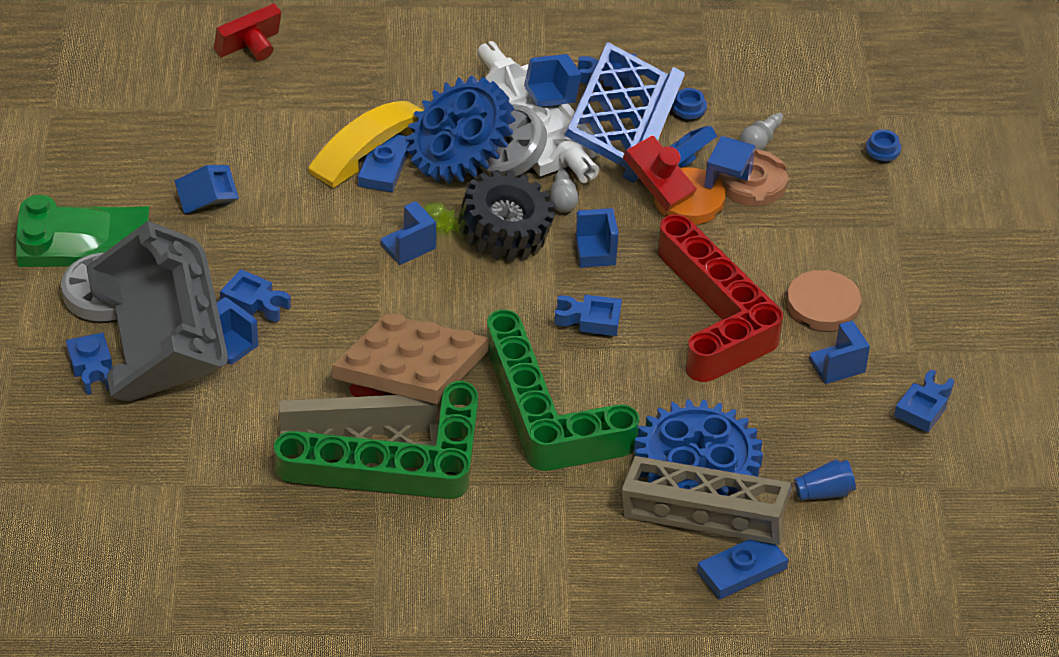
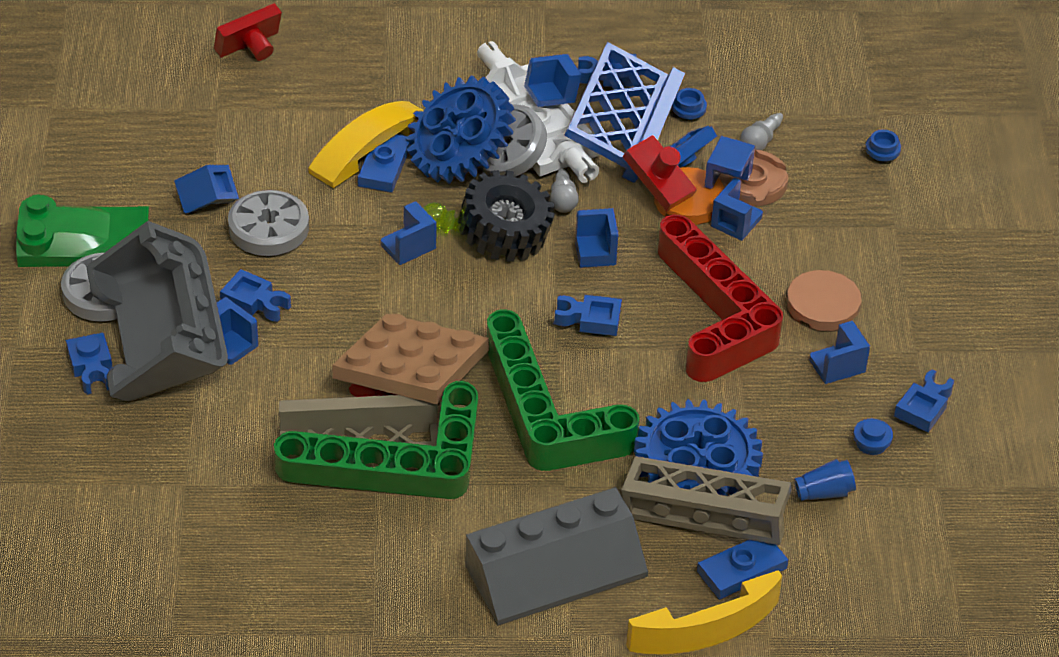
none -> light grey wheel [228,190,309,256]
none -> dark grey slope [465,487,648,626]
none -> yellow slope [626,570,782,655]
none -> blue panel [711,177,763,241]
none -> blue plate [853,418,893,455]

